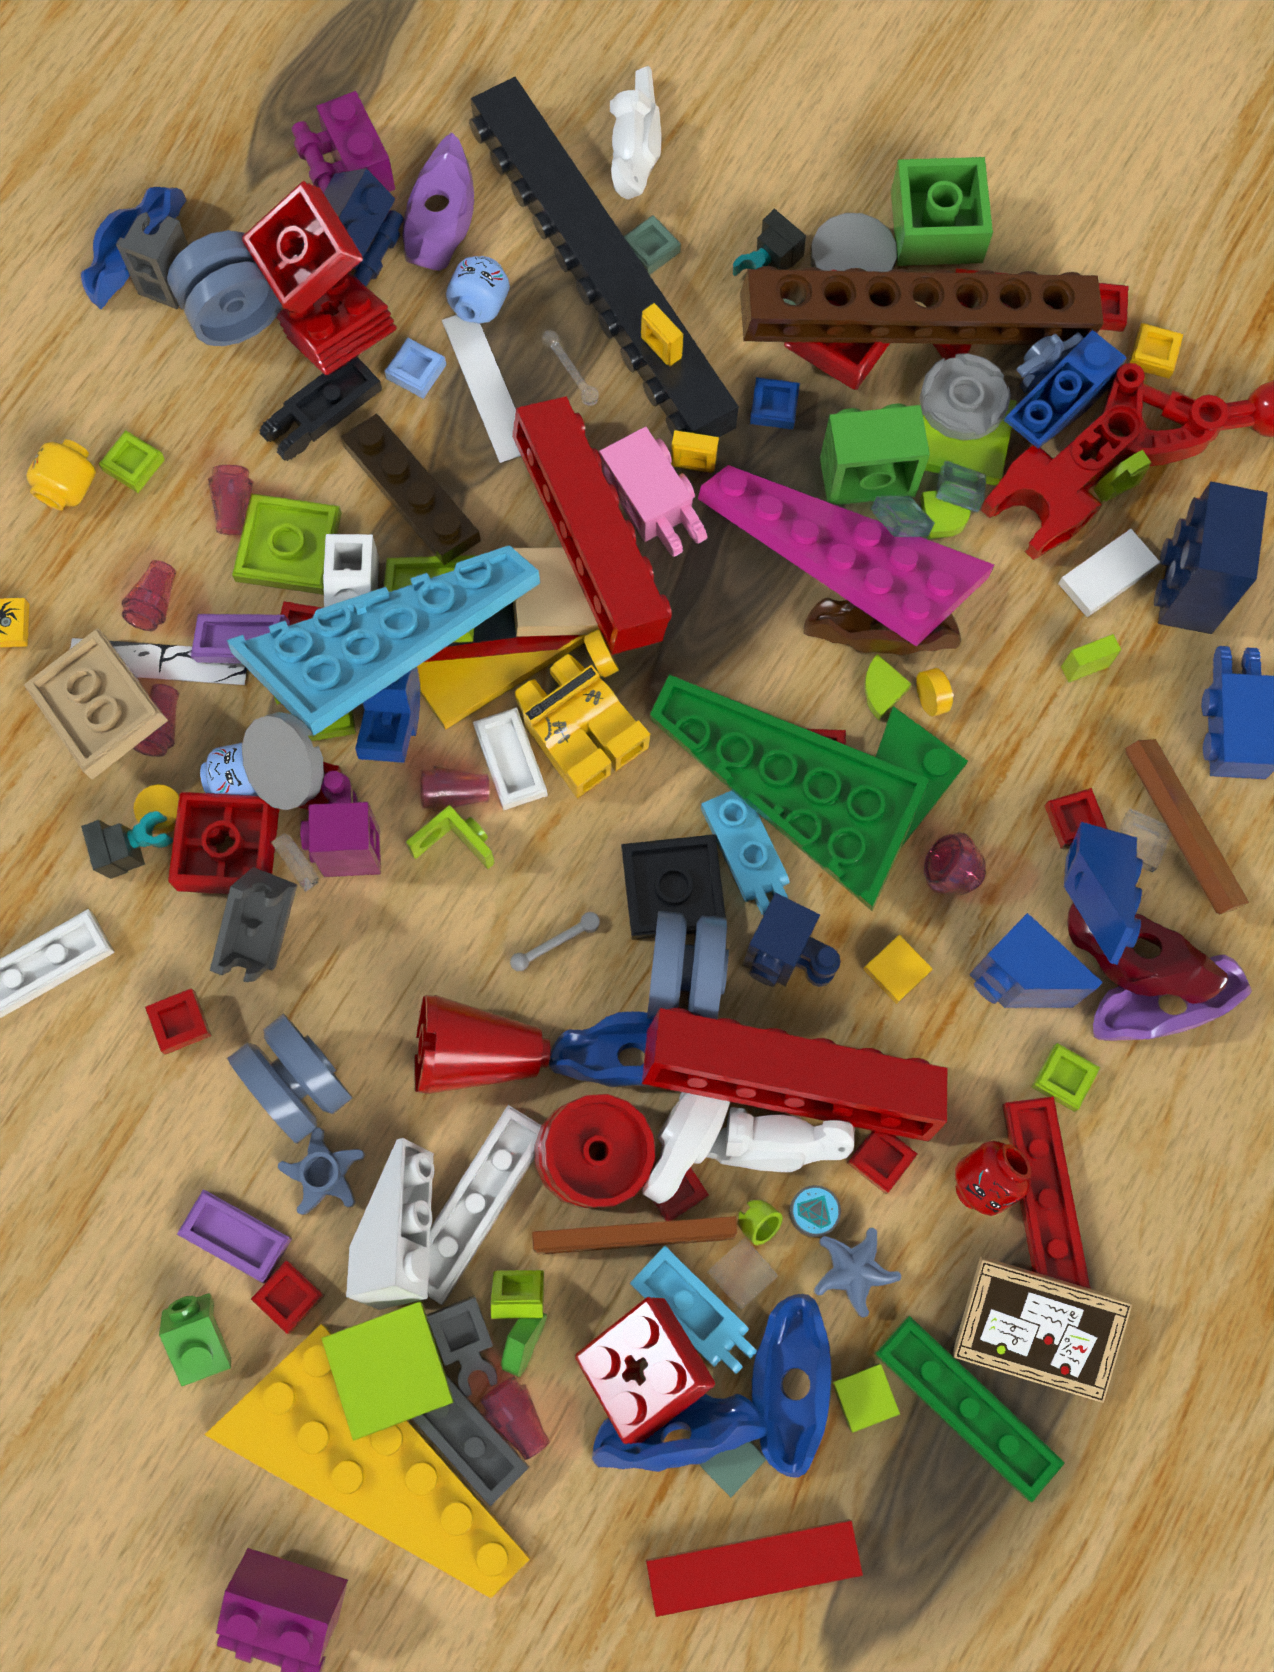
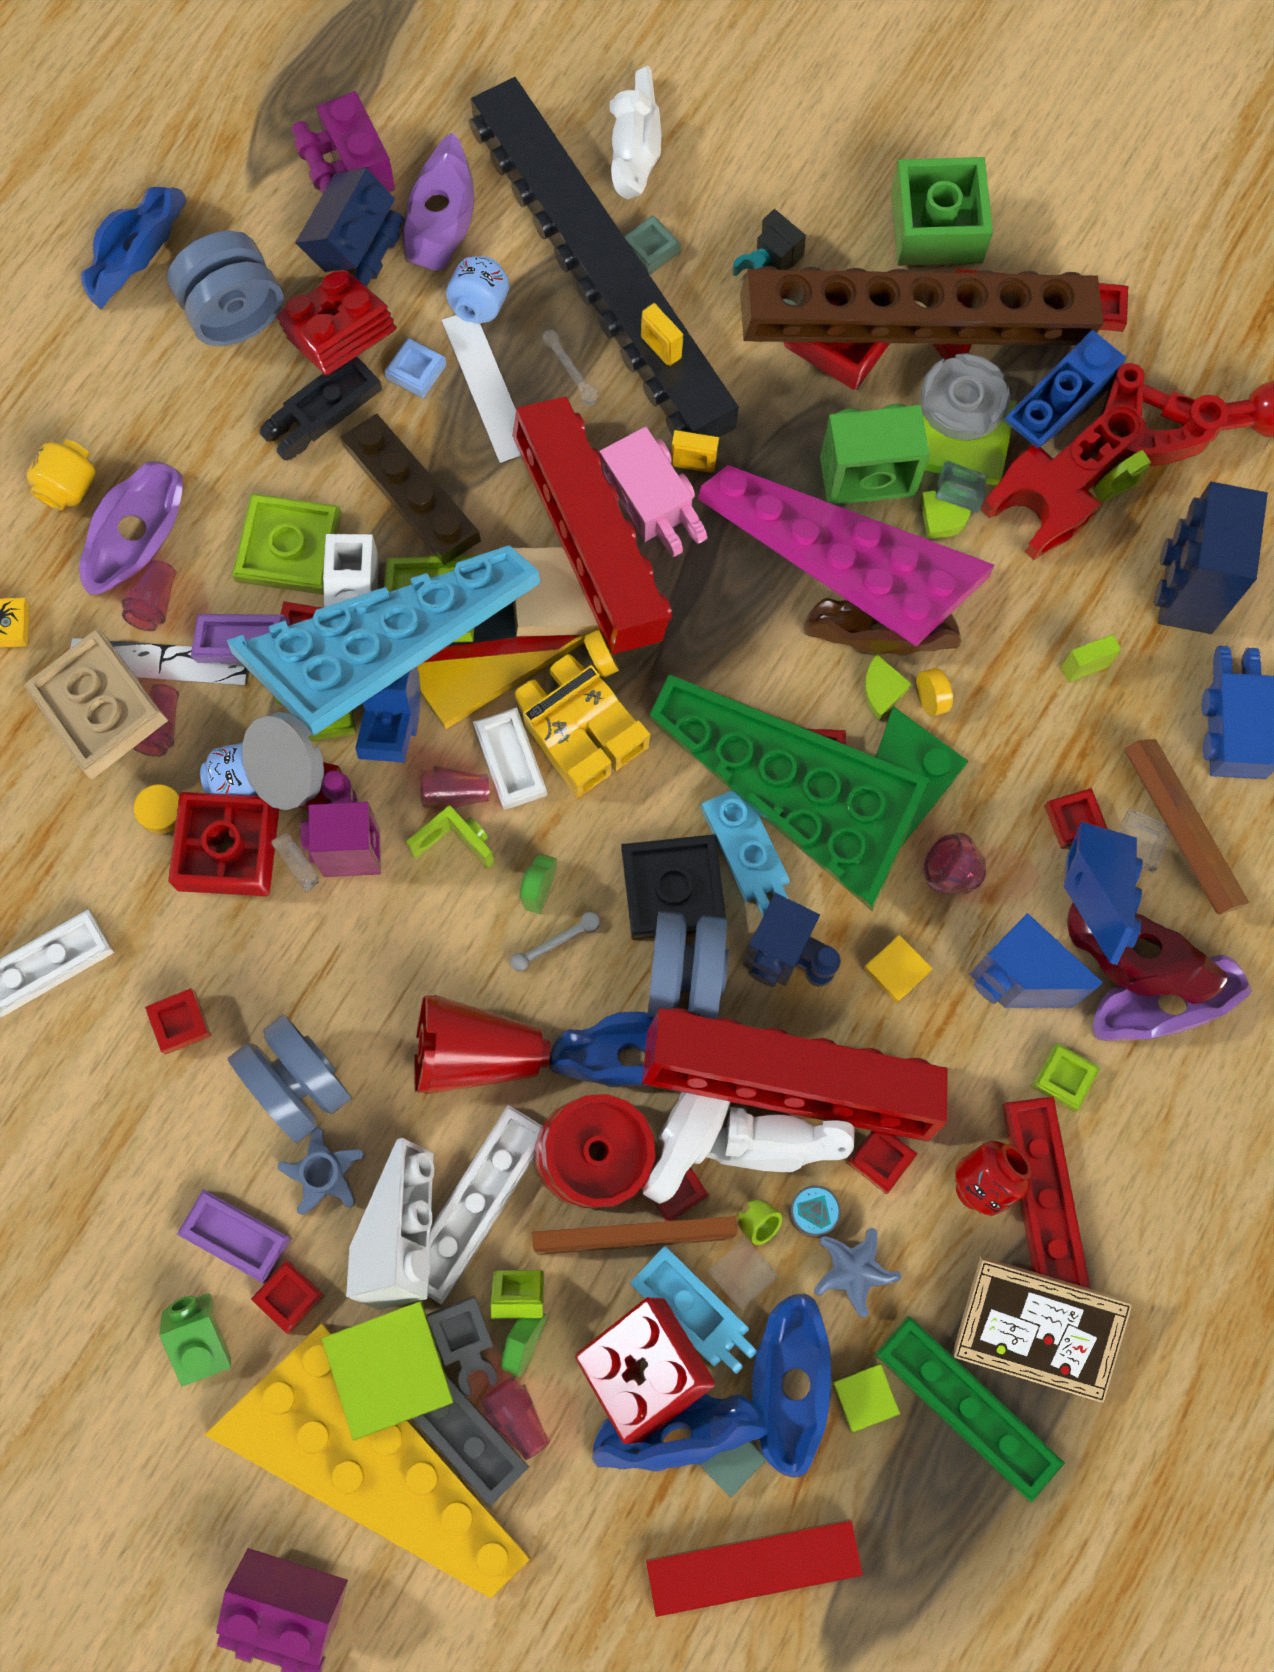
pearl dark grey piece [81,811,173,879] -> none
lime tile [99,430,165,493] -> none
dark grey hinge [116,212,188,309] -> none
clear pink cone [208,465,254,535] -> none
dark grey hinge [210,867,297,982] -> none
red brick [242,181,363,314] -> none
blue tile [750,377,800,430] -> none
light grey tile [810,213,897,272] -> none
clear light blue tile [871,496,935,537] -> none
sand blue animal [1016,332,1084,394] -> none
white tile [1058,529,1160,617] -> none
yellow tile [1129,323,1184,379] -> none
none -> medium lavender piece [79,461,183,595]
none -> bright green tile [520,854,557,914]

